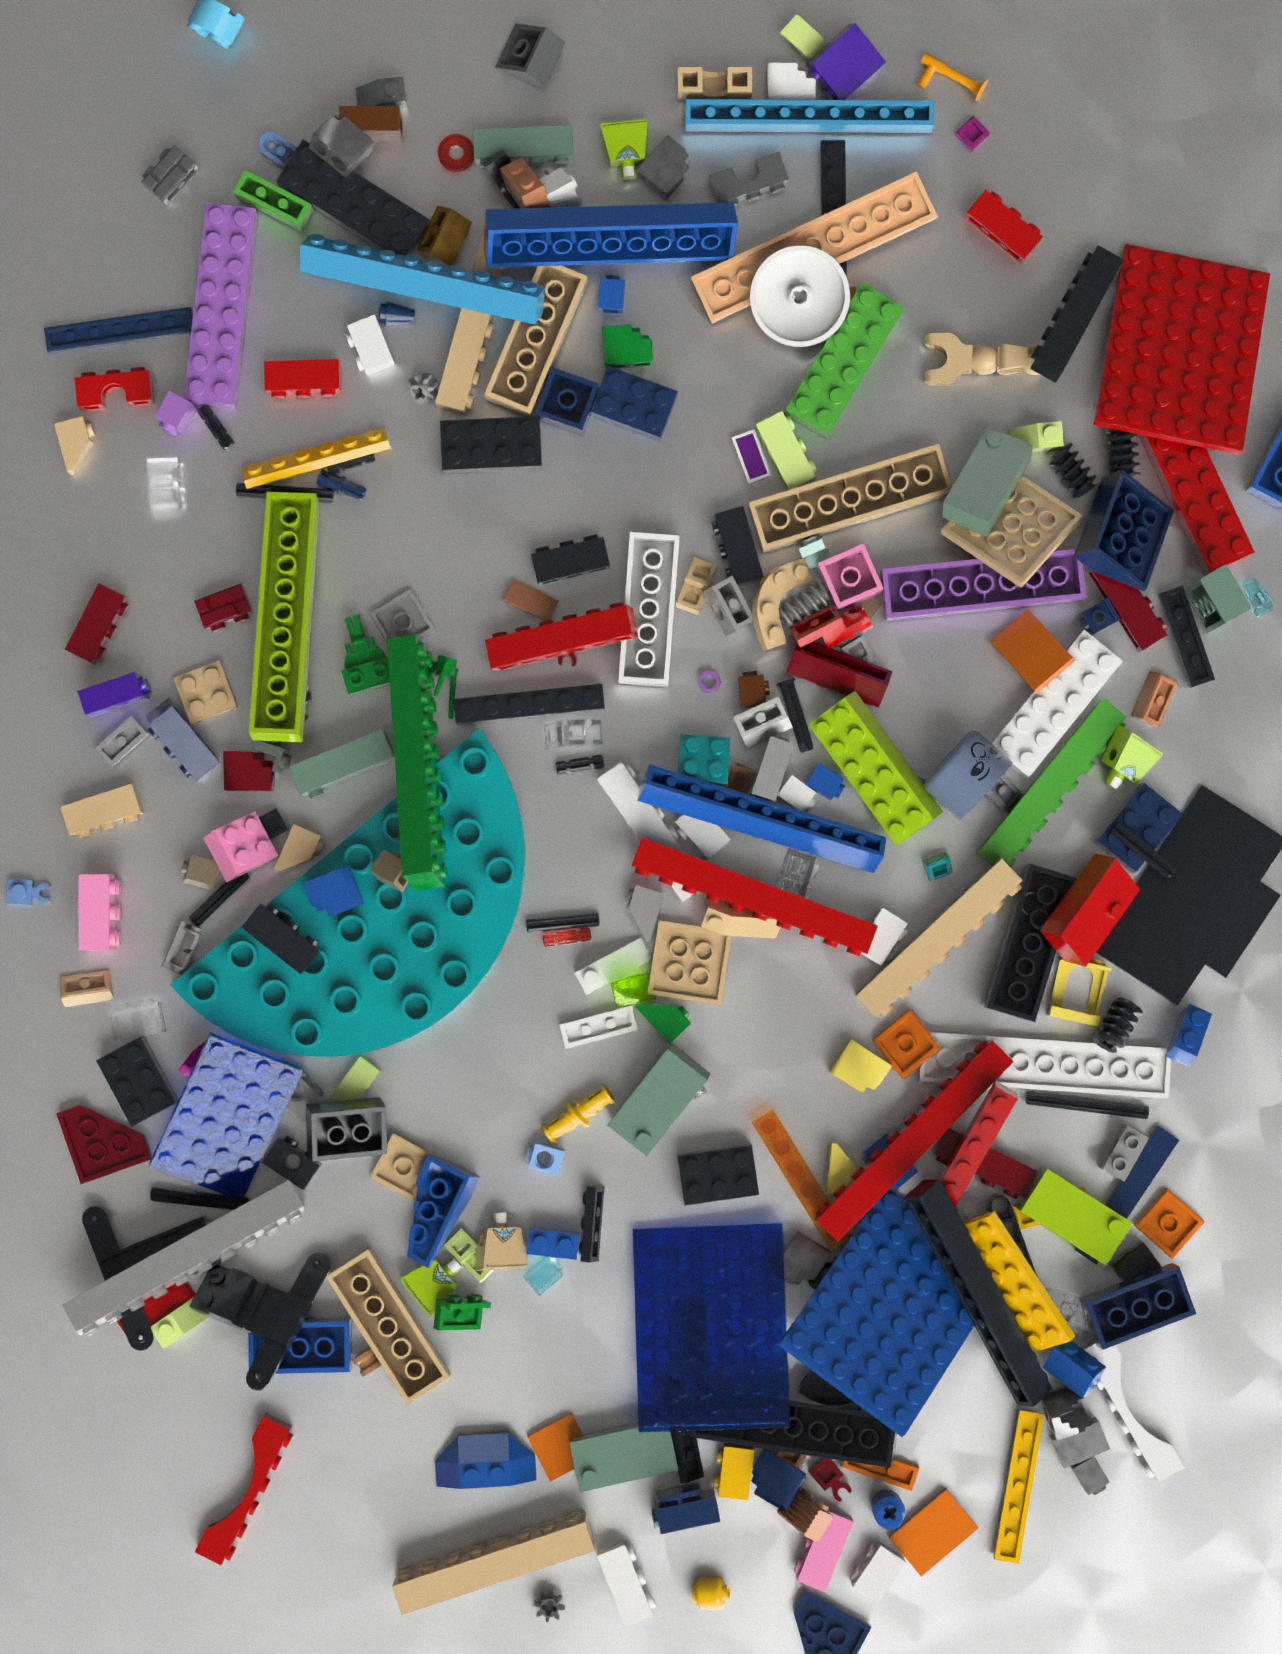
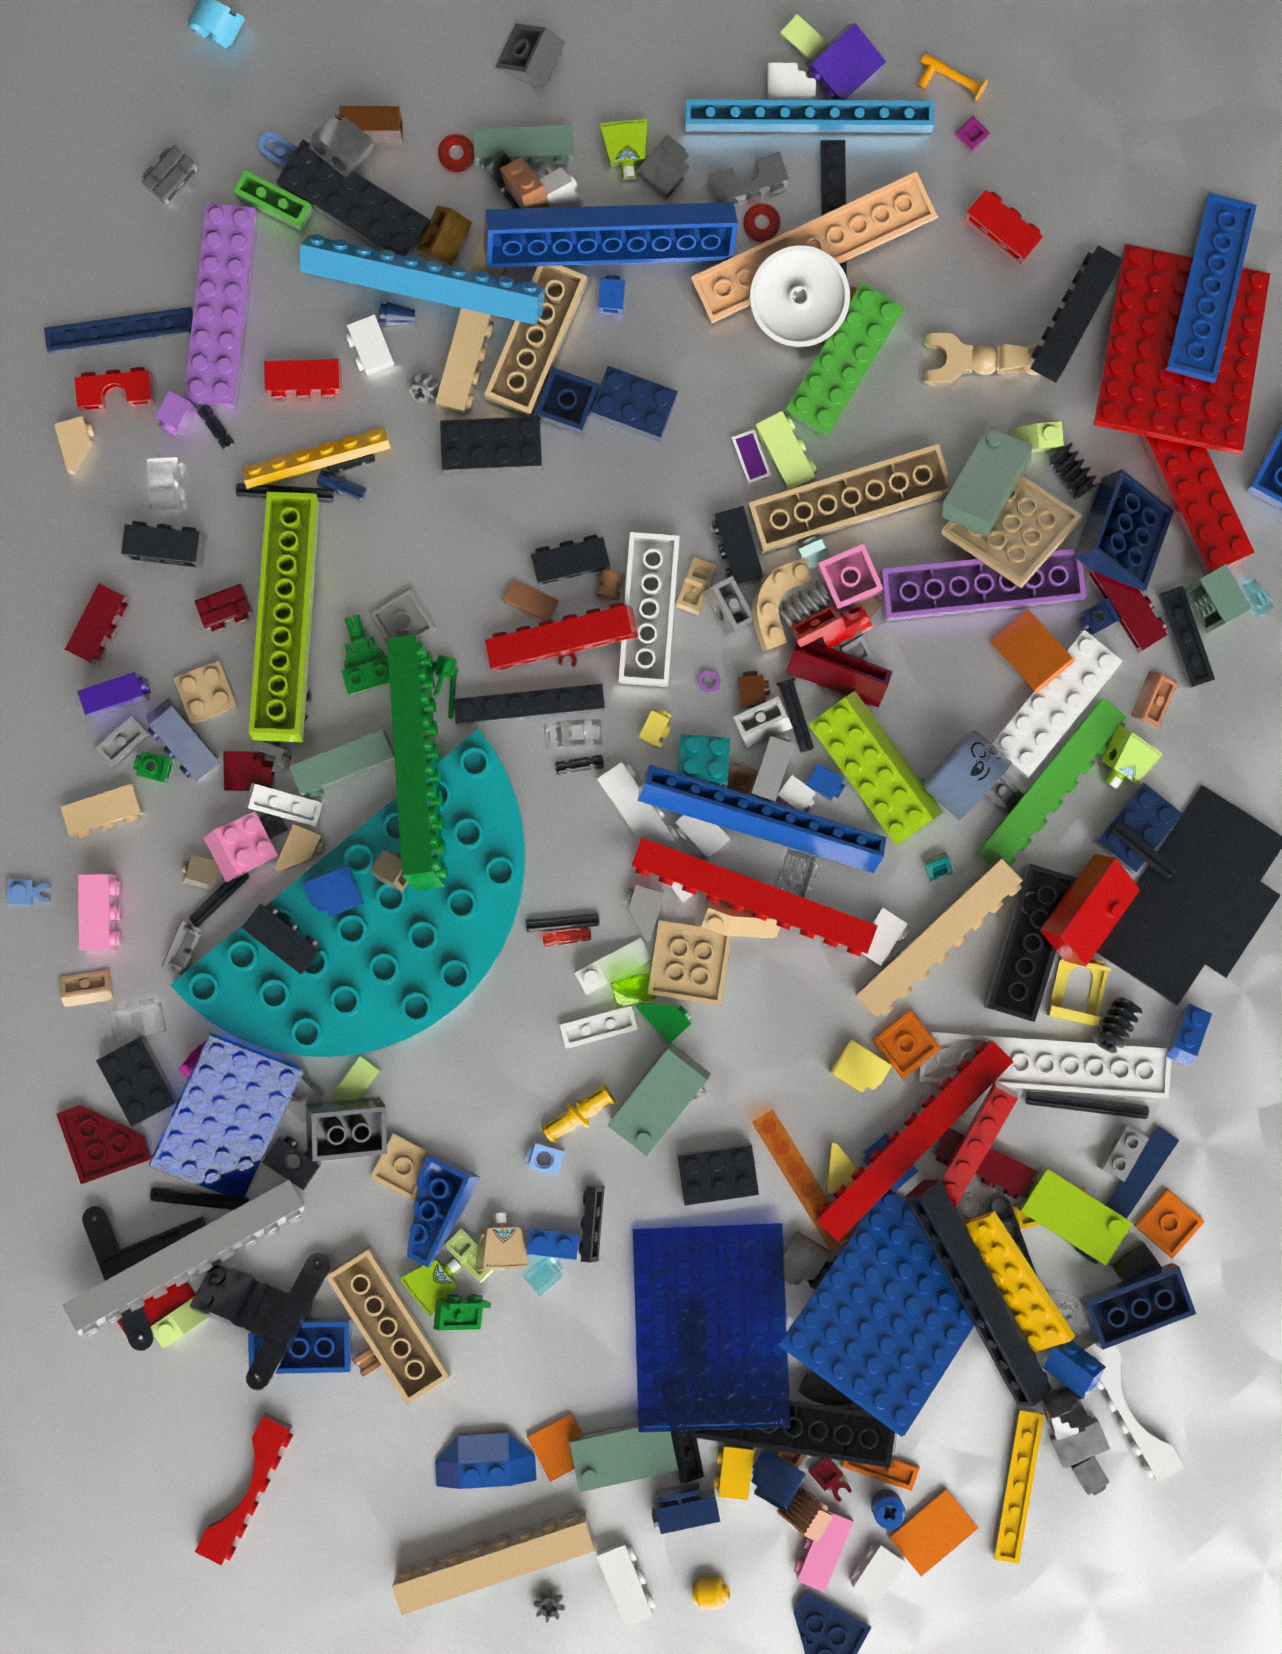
flat silver slope [356,77,407,109] -> none
green piece [601,324,653,369] -> none
tan arch [677,67,752,100] -> none
black piece [1106,428,1141,477] -> none
none -> black brick [121,521,206,568]
none -> green brick [133,751,174,784]
none -> white plate [245,783,323,826]
none -> medium nougat wheel [595,570,624,600]
none -> light yellow brick [638,709,672,750]
none -> clear red piece [743,203,780,242]
none -> blue plate [1166,192,1257,383]

